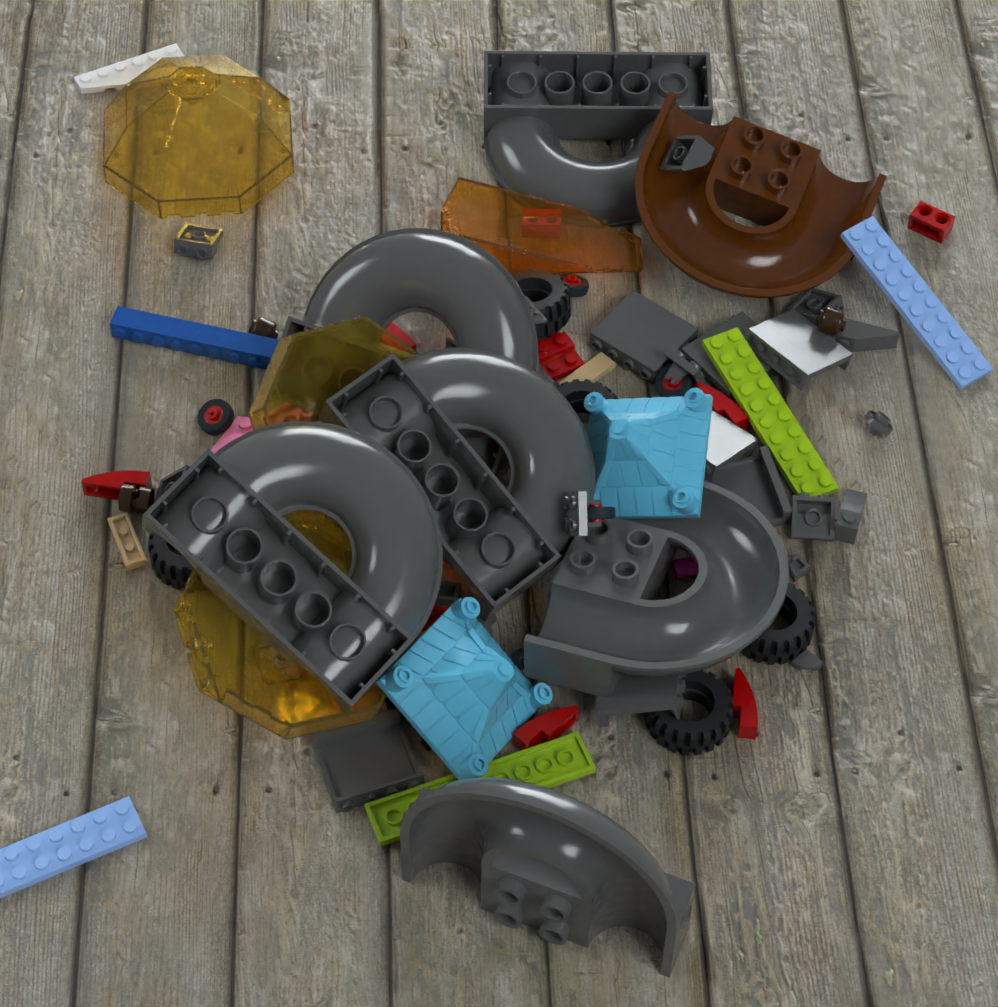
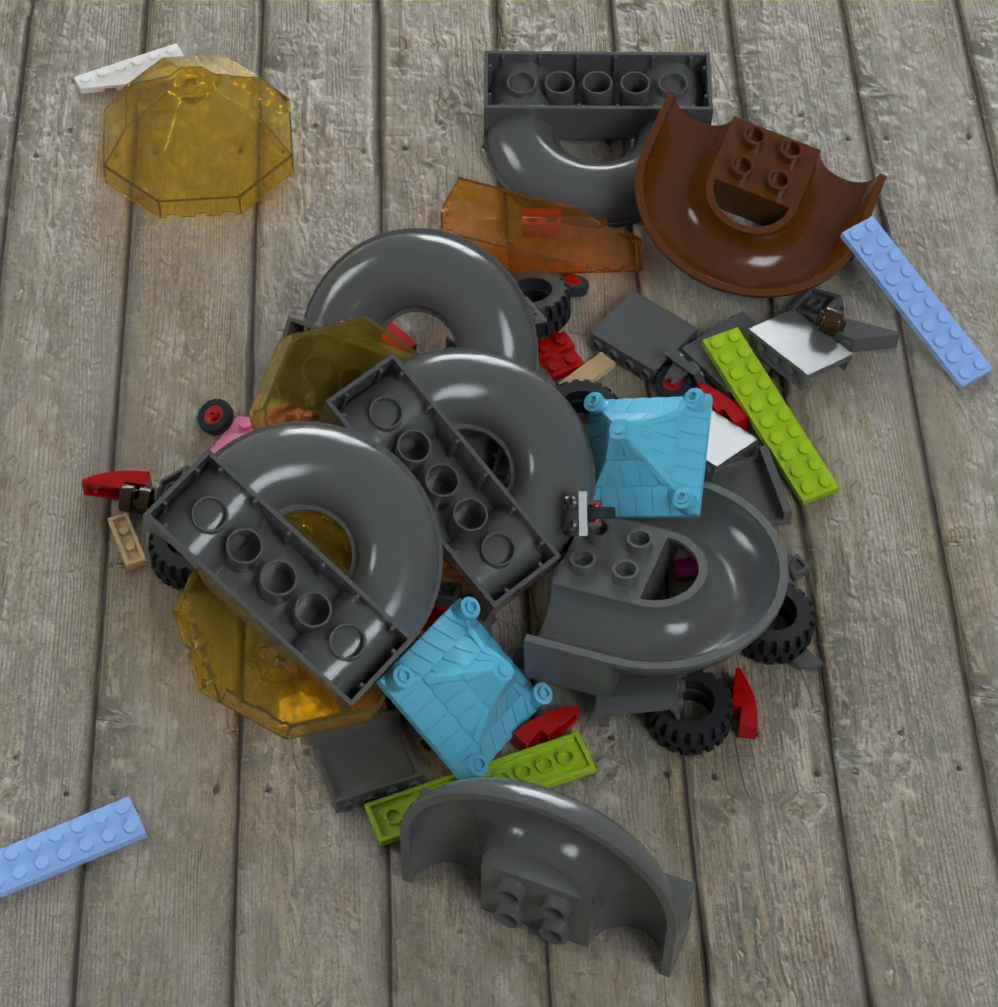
blue brick [109,306,281,371] -> none
dark grey plate [174,223,223,260] -> none
dark brown head [248,317,279,339] -> none
dark grey slope [659,135,715,171] -> none
dark grey plate [791,493,836,542] -> none
dark grey slope [834,489,867,545] -> none
dark grey plate [864,410,893,436] -> none
red brick [907,201,955,244] -> none

